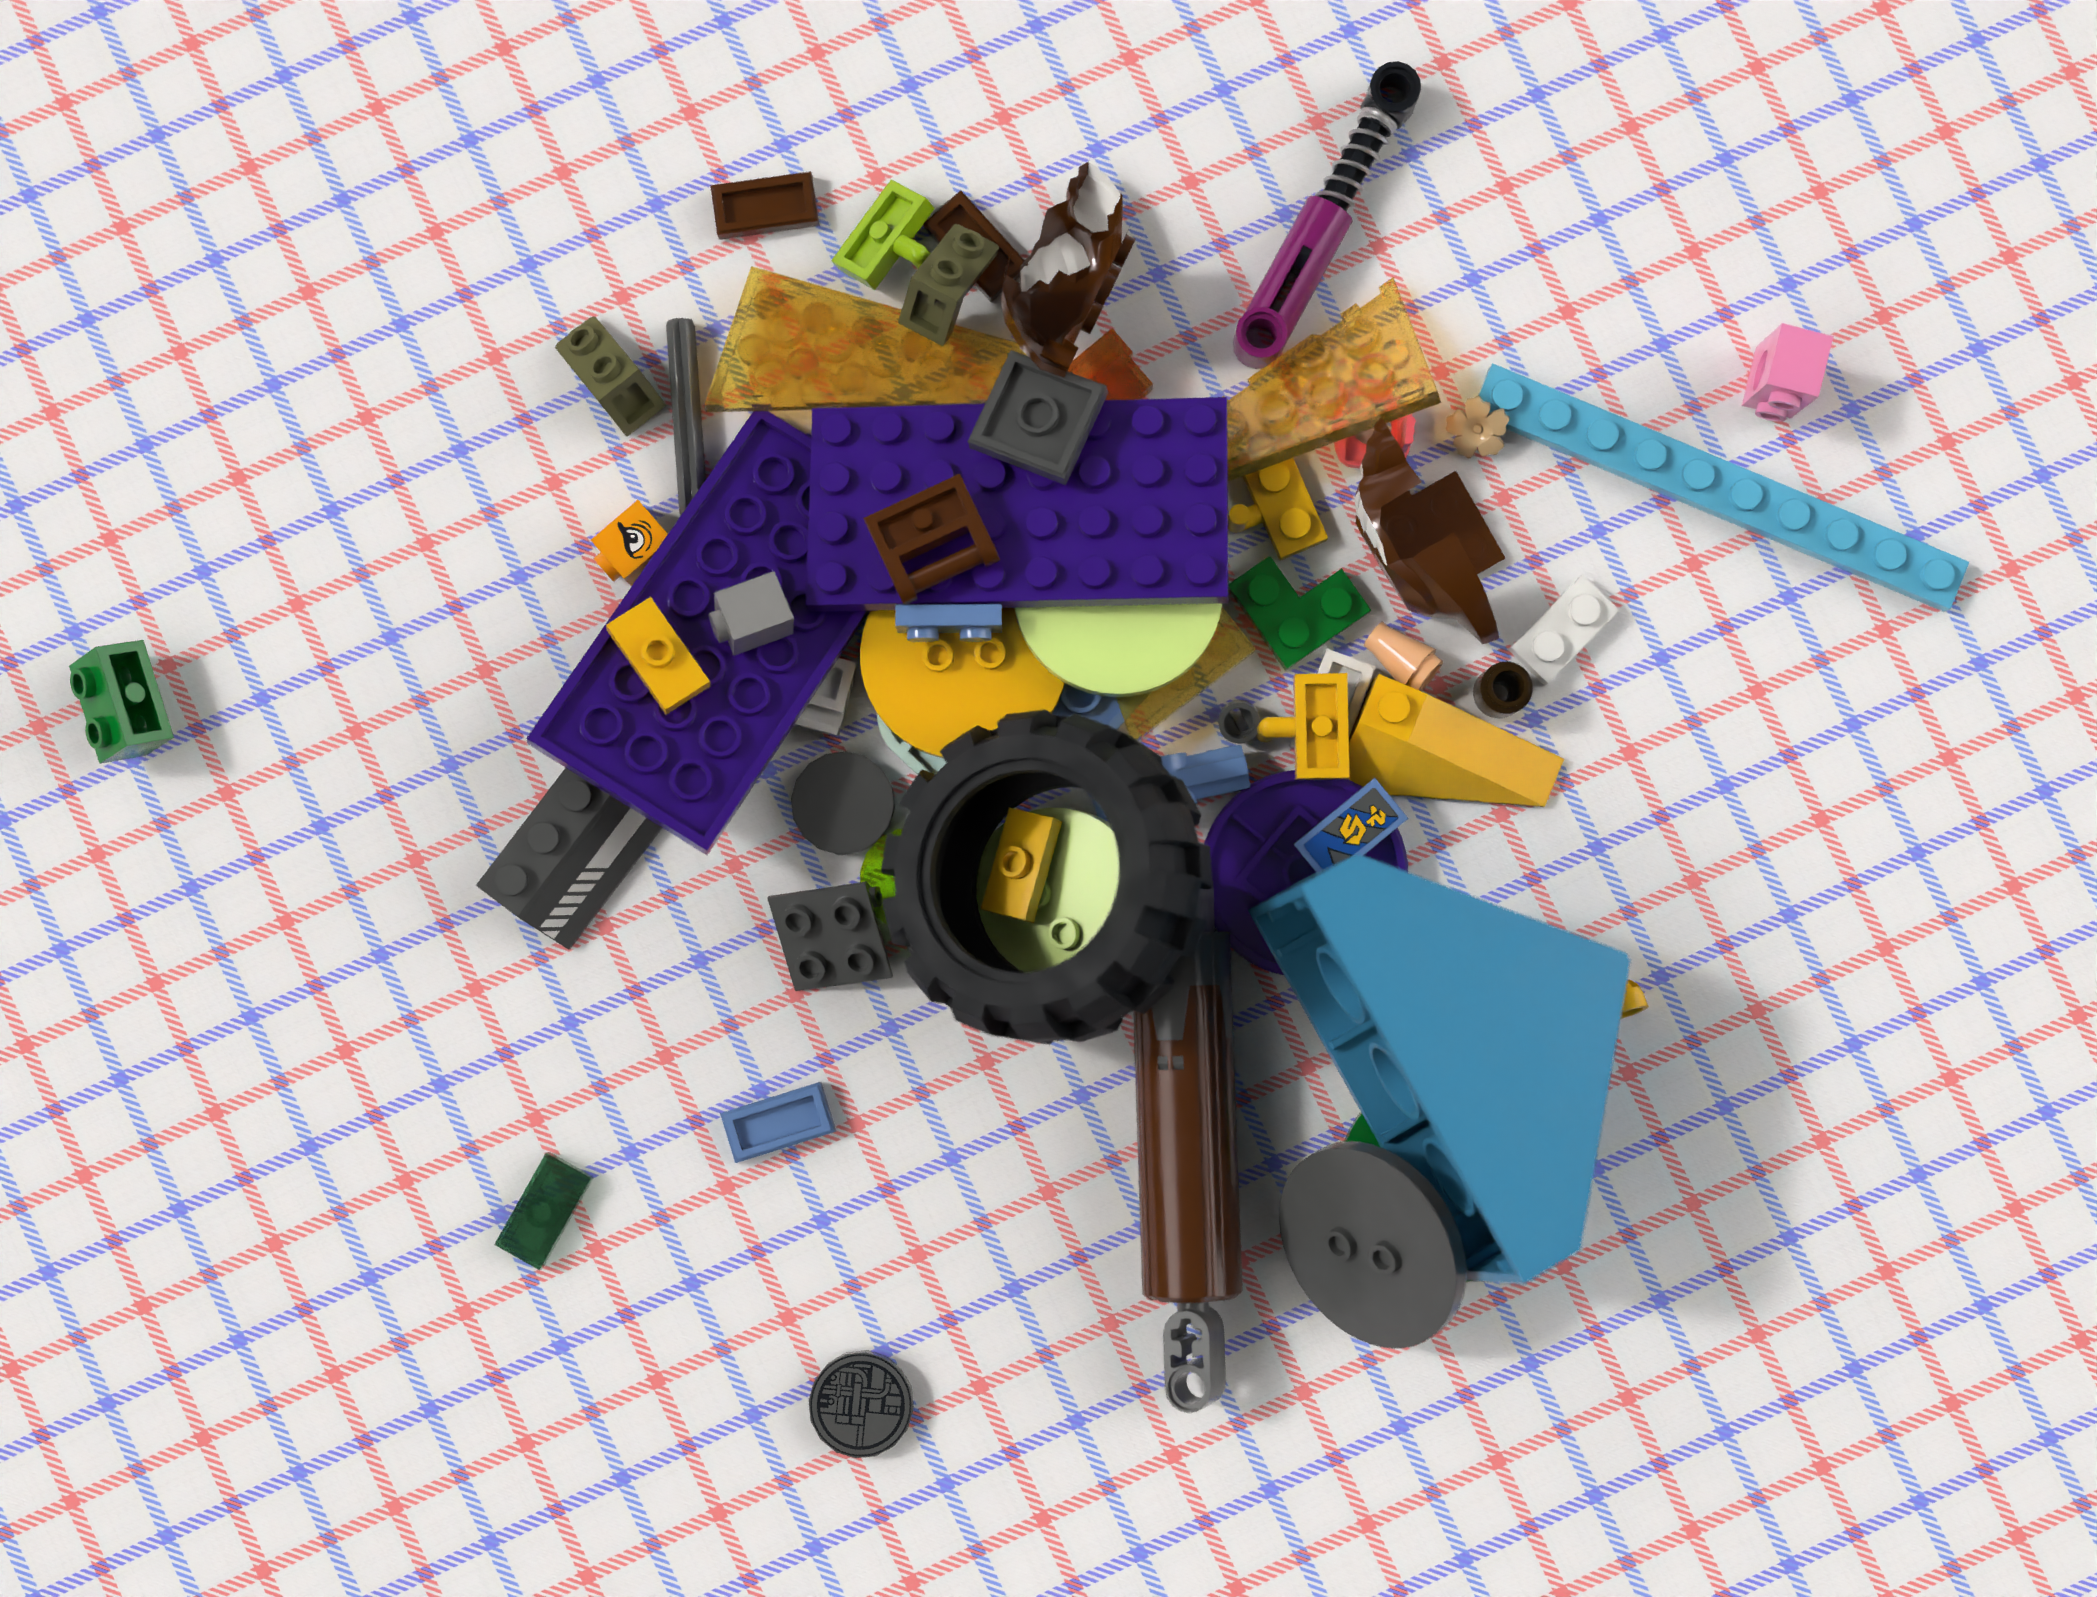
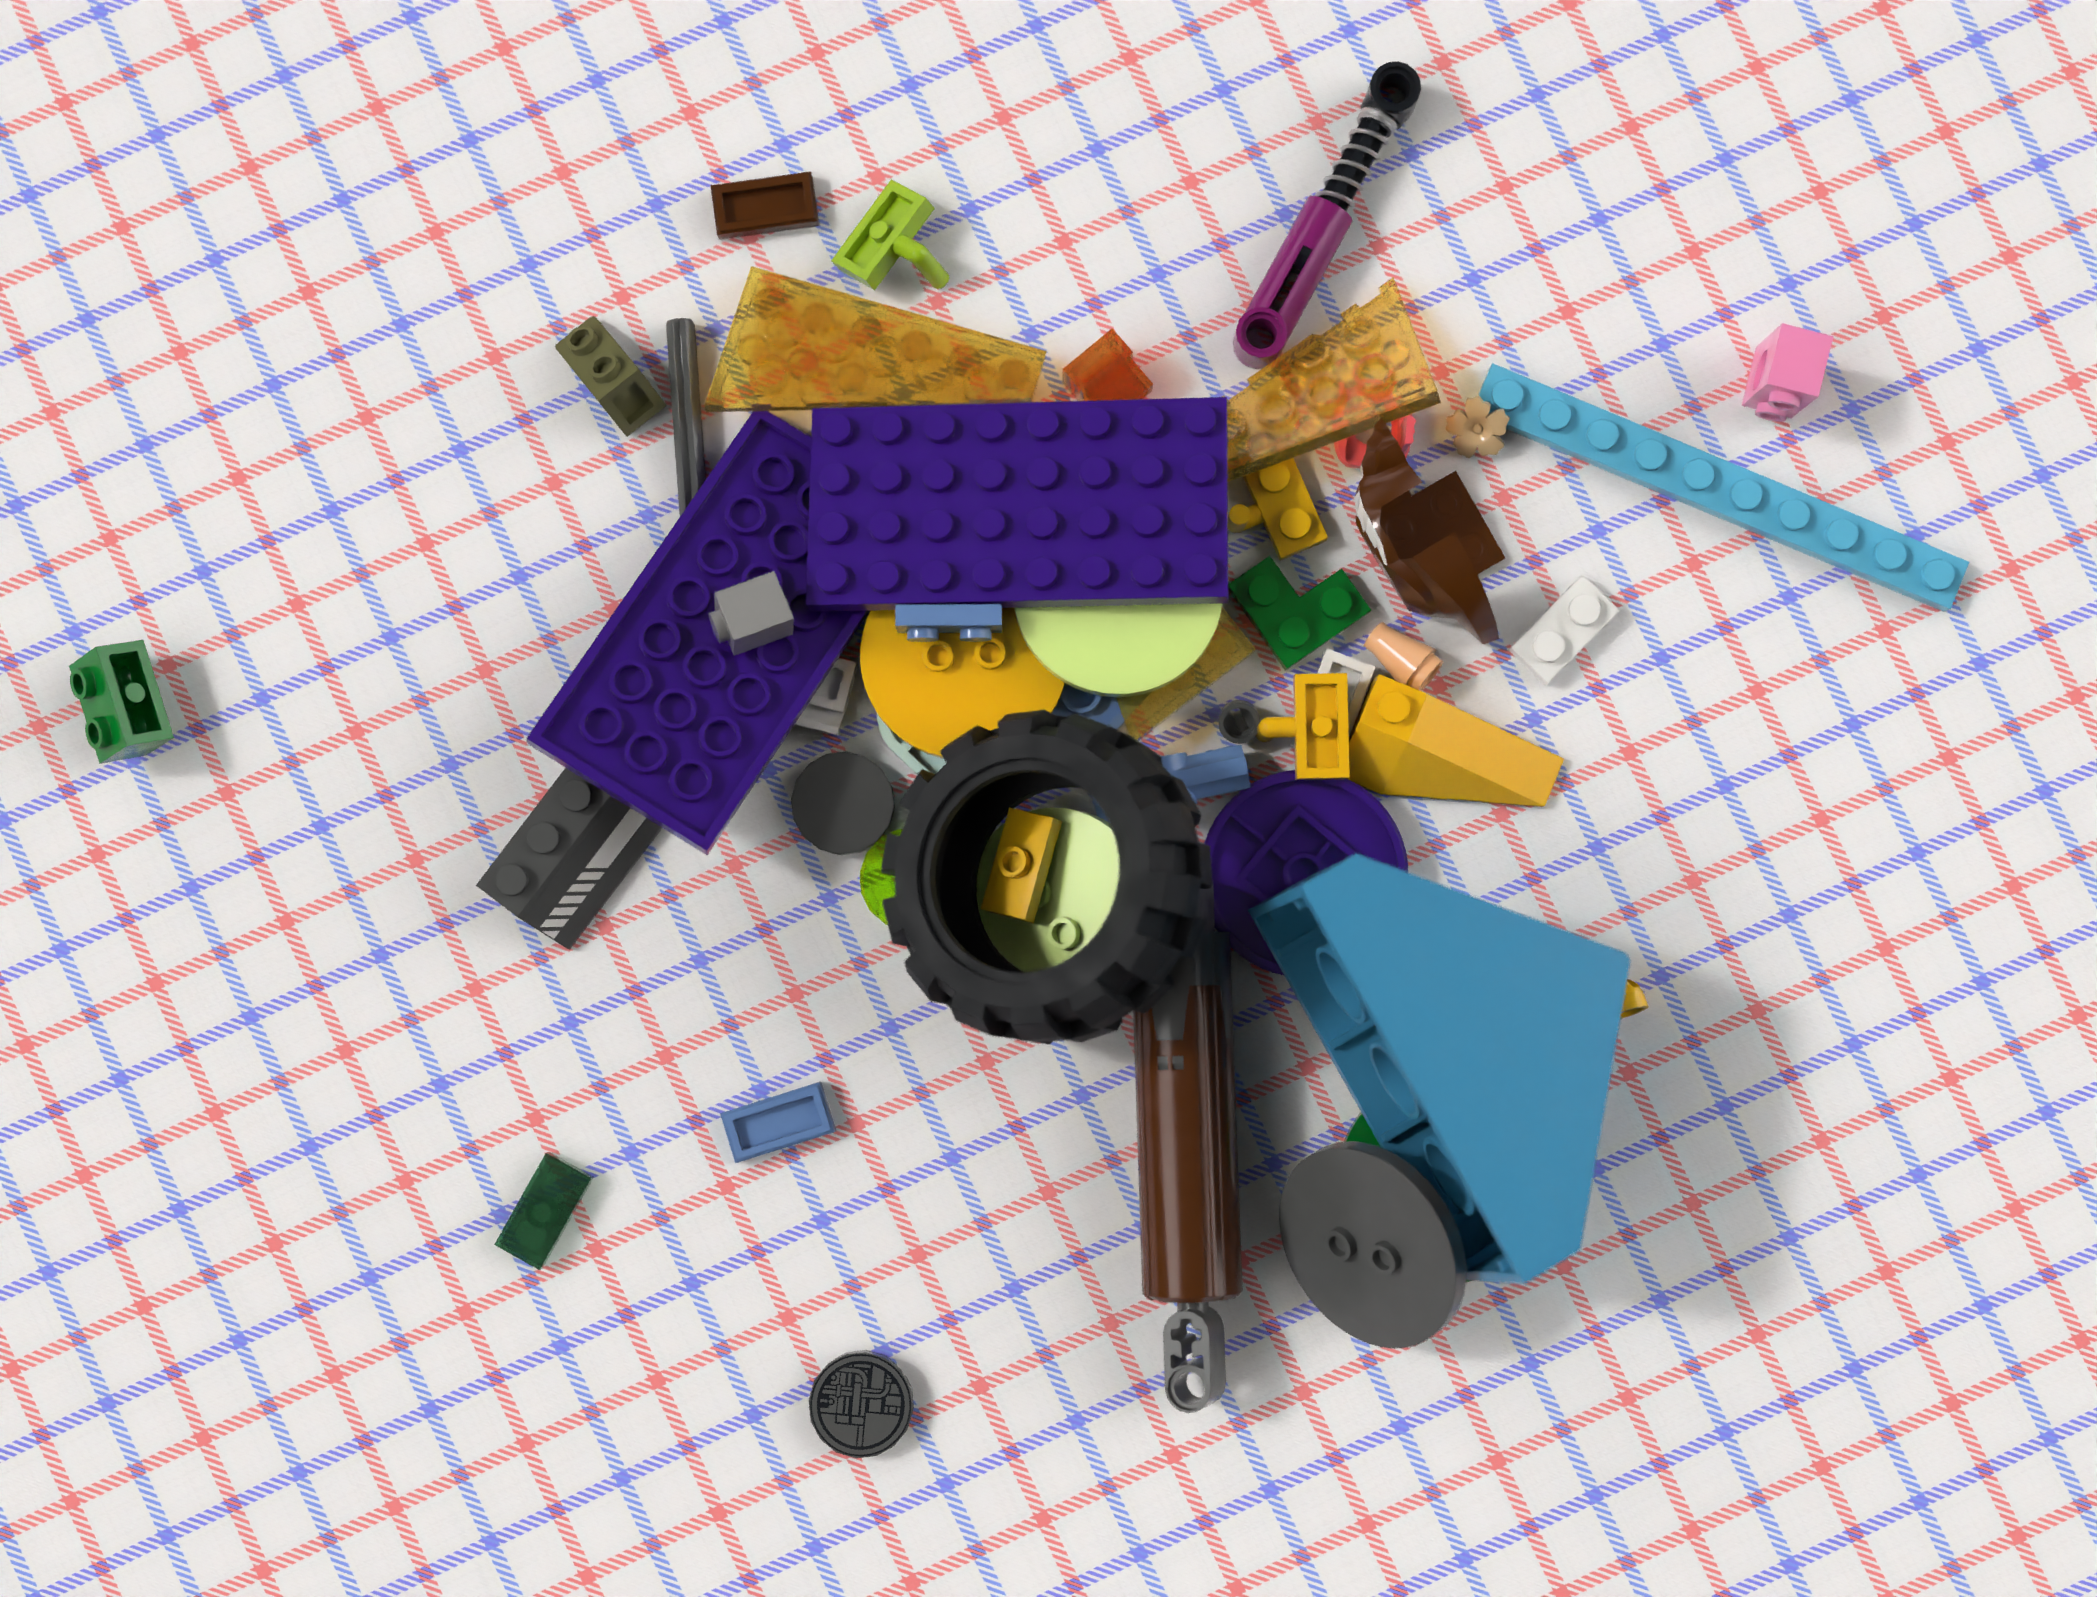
light orange brick [591,500,668,586] -> none
yellow plate [606,597,710,715] -> none
dark grey hinge [767,882,893,991] -> none
reddish brown plate [863,473,1000,605] -> none
olive bracket [898,224,999,346] -> none
reddish brown tile [923,190,1029,302] -> none
dark grey plate [968,350,1108,485] -> none
reddish brown animal [1001,162,1136,377] -> none
tile [1293,778,1409,873] -> none
dark brown brick [1473,662,1533,718] -> none

